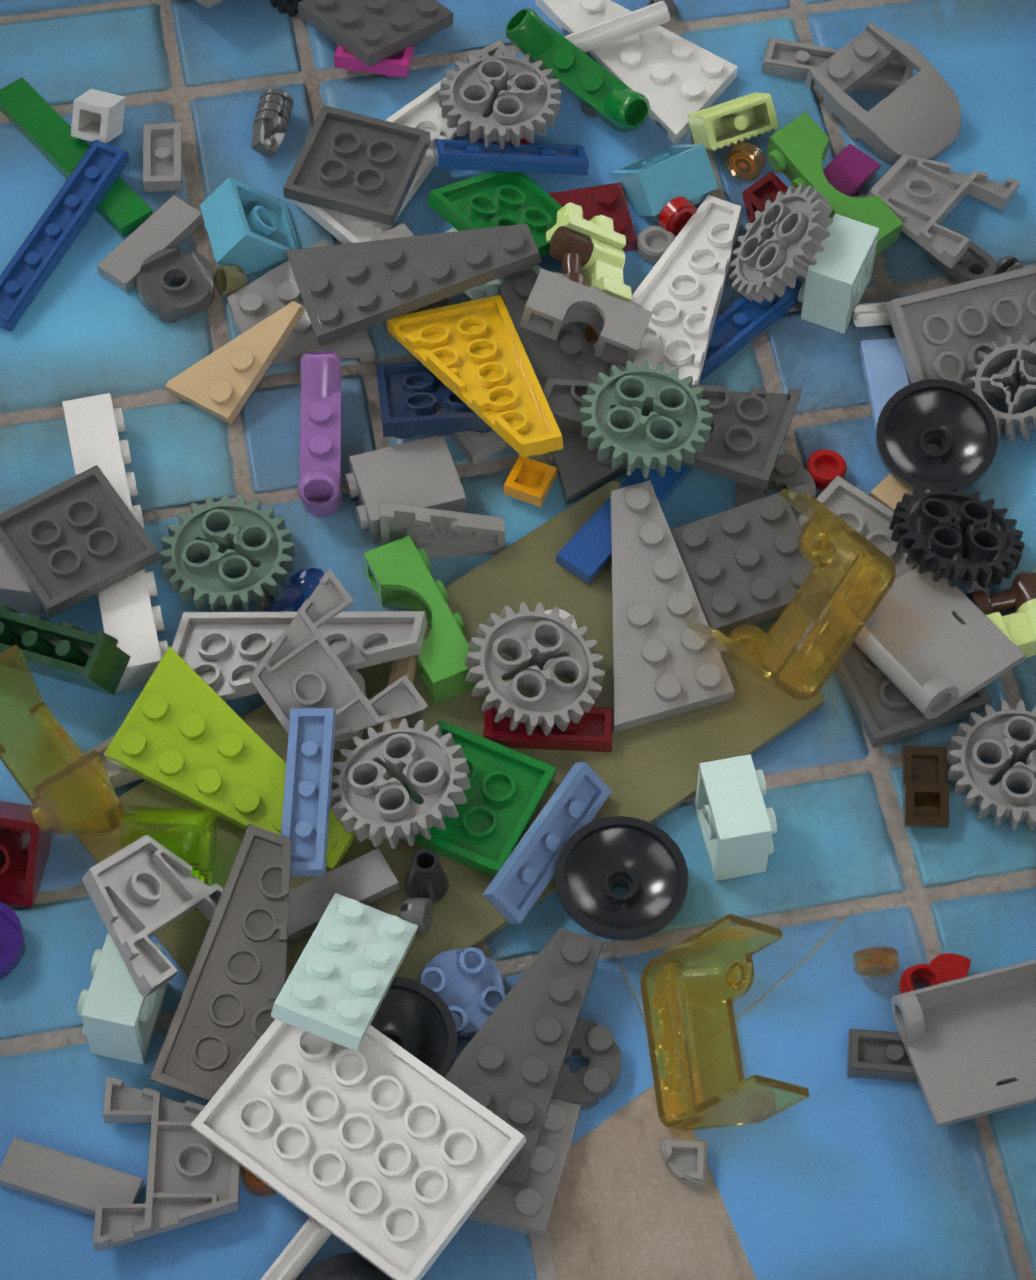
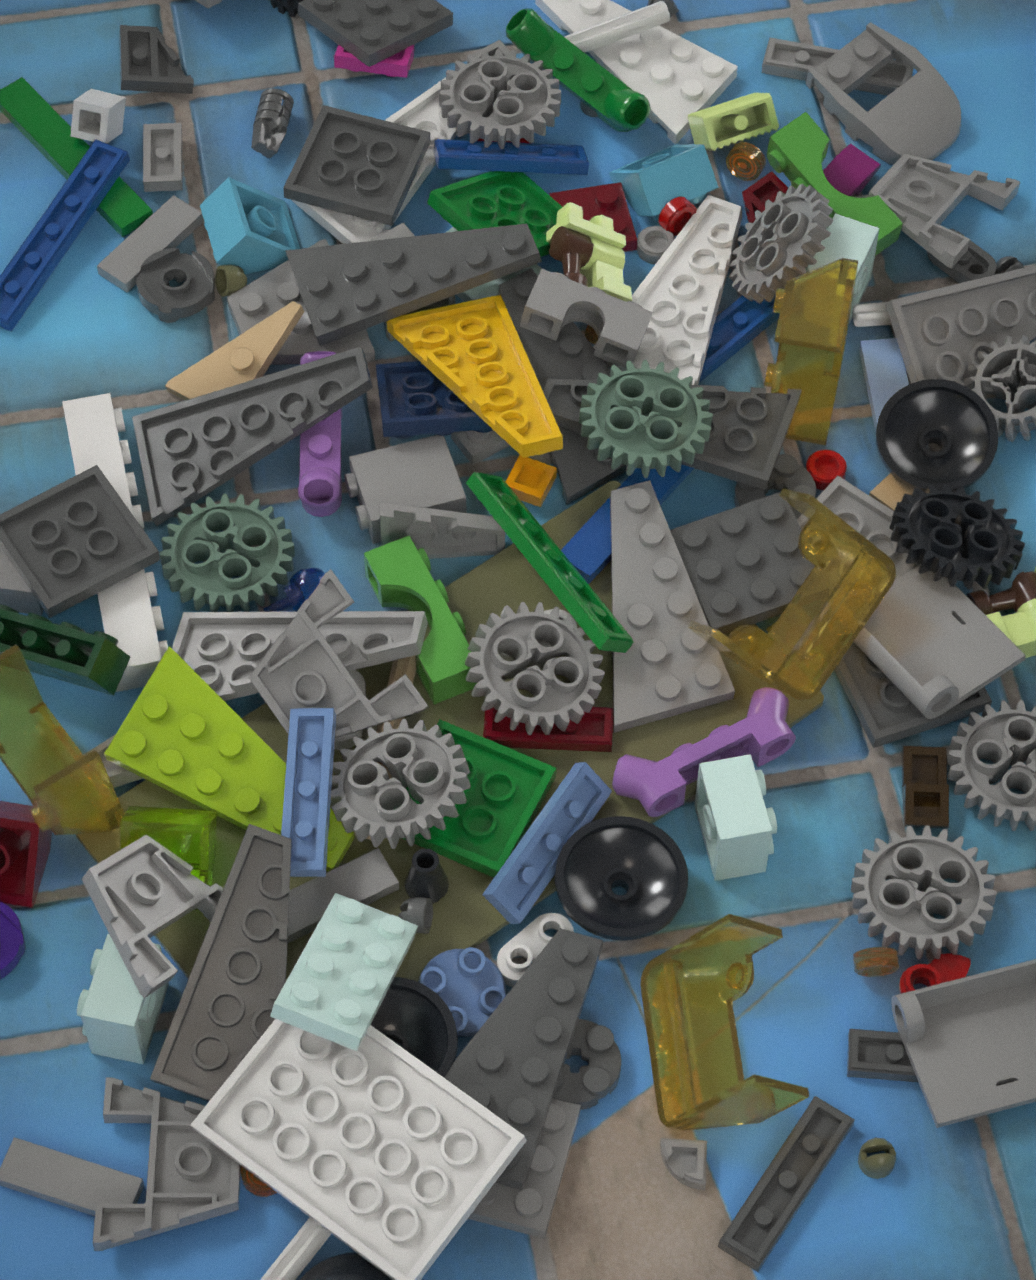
none -> dark grey wing [119,25,194,94]
none -> dark grey wing [132,347,373,526]
none -> green tile [466,472,634,653]
none -> white plate [497,913,574,987]
none -> medium lavender plate [612,687,796,817]
none -> dark grey tile [718,1096,855,1272]
none -> clear yellow windscreen [764,258,859,446]
none -> light grey gear [851,825,996,959]
none -> olive hinge [858,1137,896,1179]

